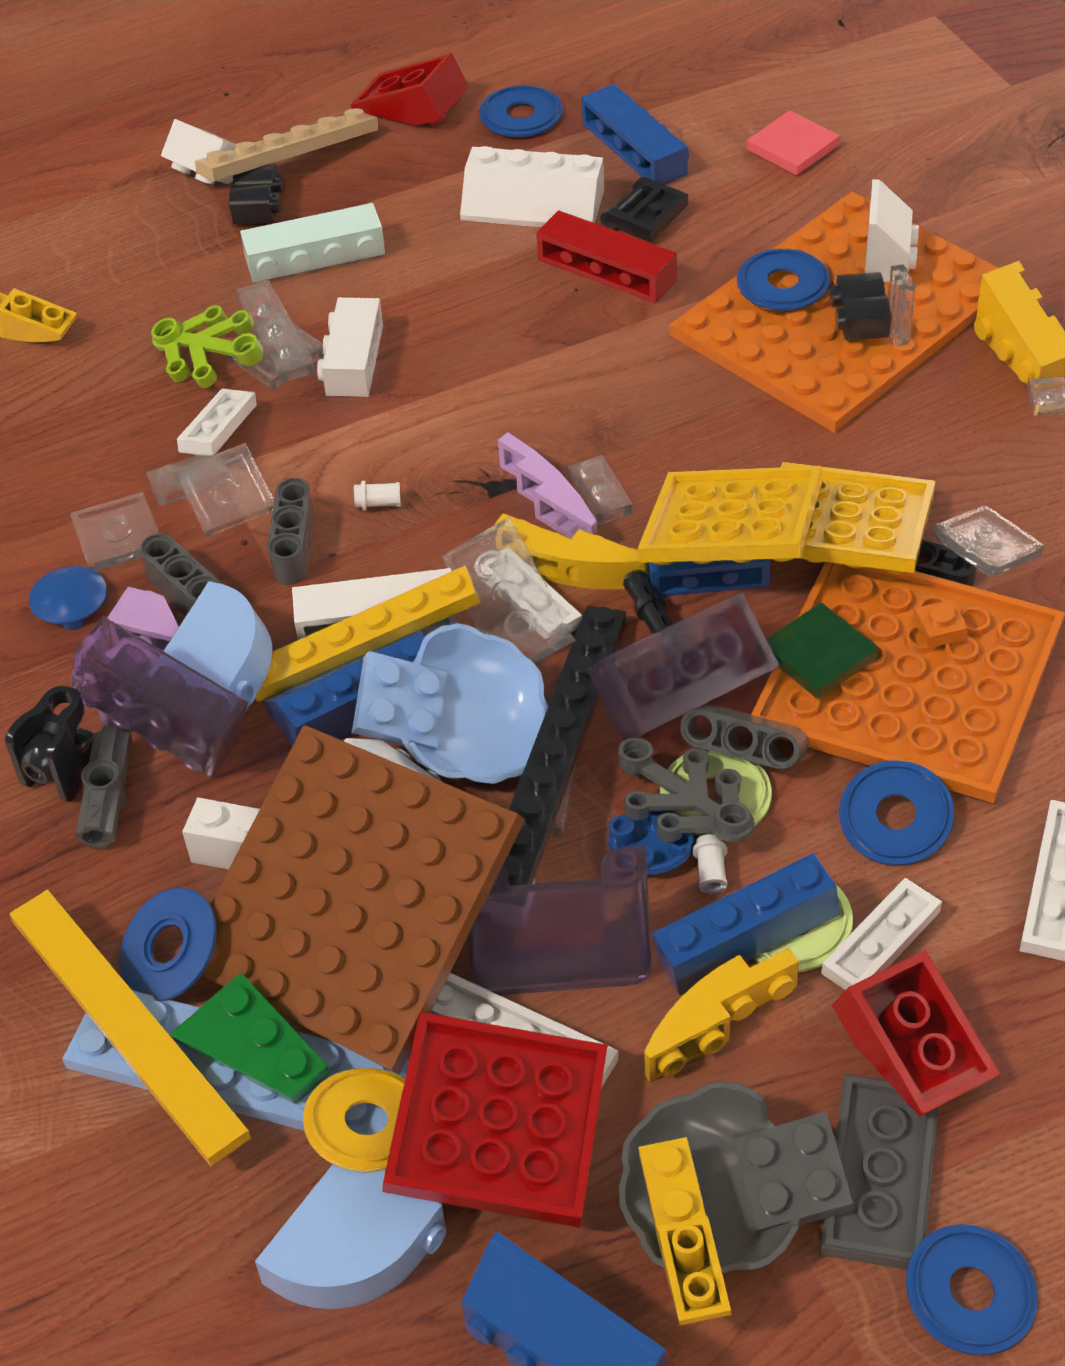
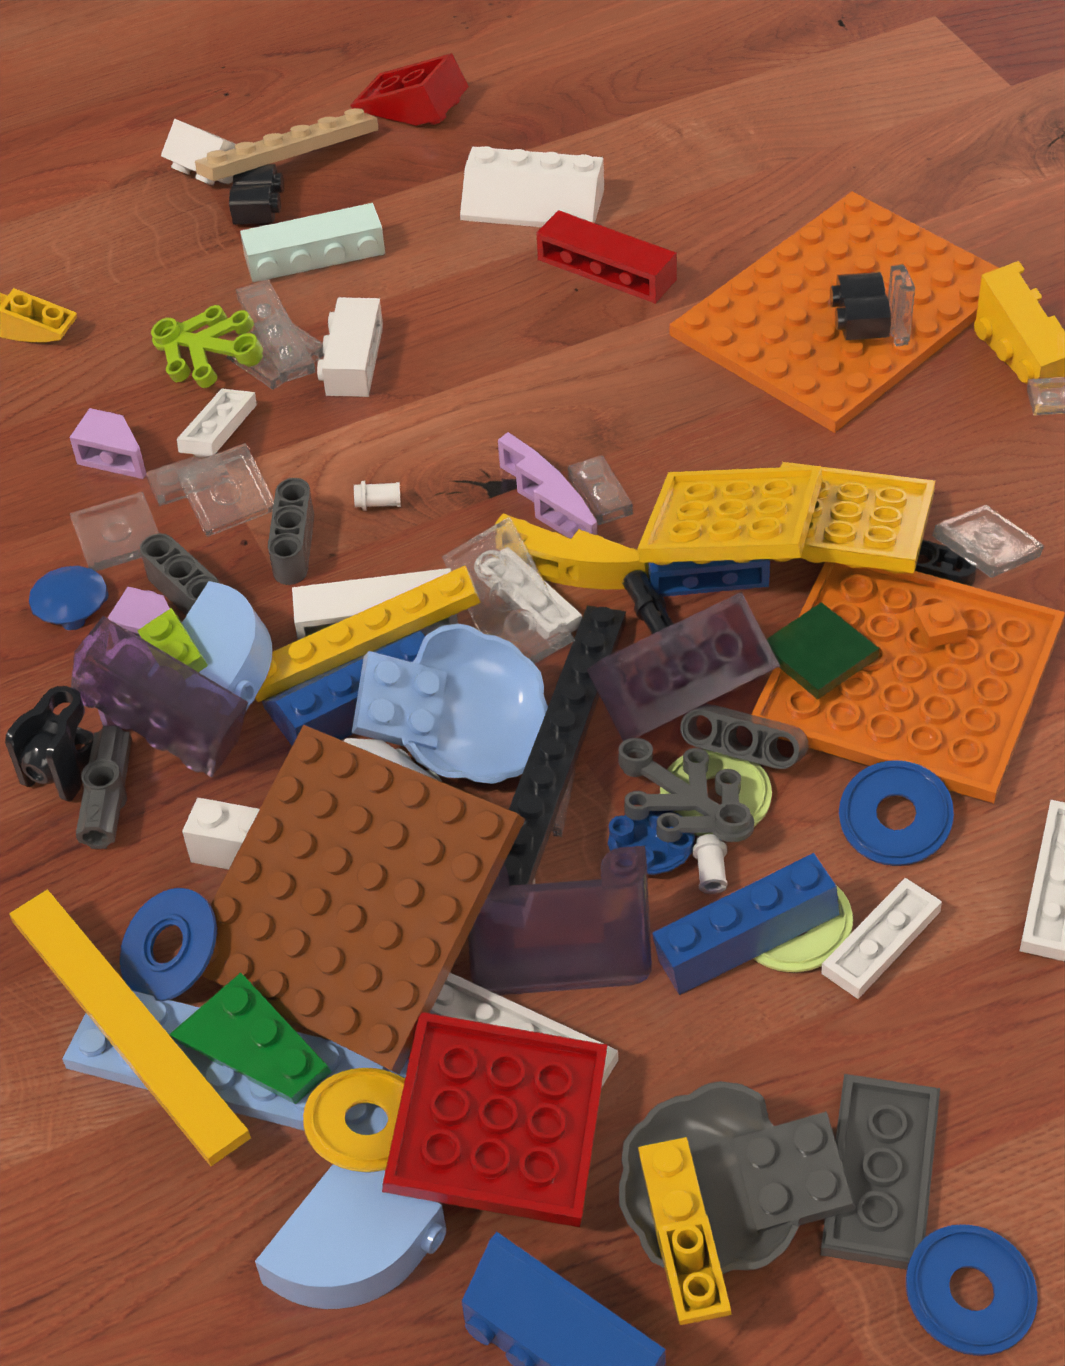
blue piece [479,85,562,137] -> none
blue brick [581,84,689,184] -> none
black plate [600,177,688,241] -> none
yellow slope [644,948,799,1083] -> none
blue piece [737,249,830,311] -> none
coral tile [747,110,840,176] -> none
red slope [831,950,1000,1117] -> none
white slope [865,179,919,283] -> none
none -> lavender slope [69,408,146,479]
none -> lime plate [137,608,208,689]

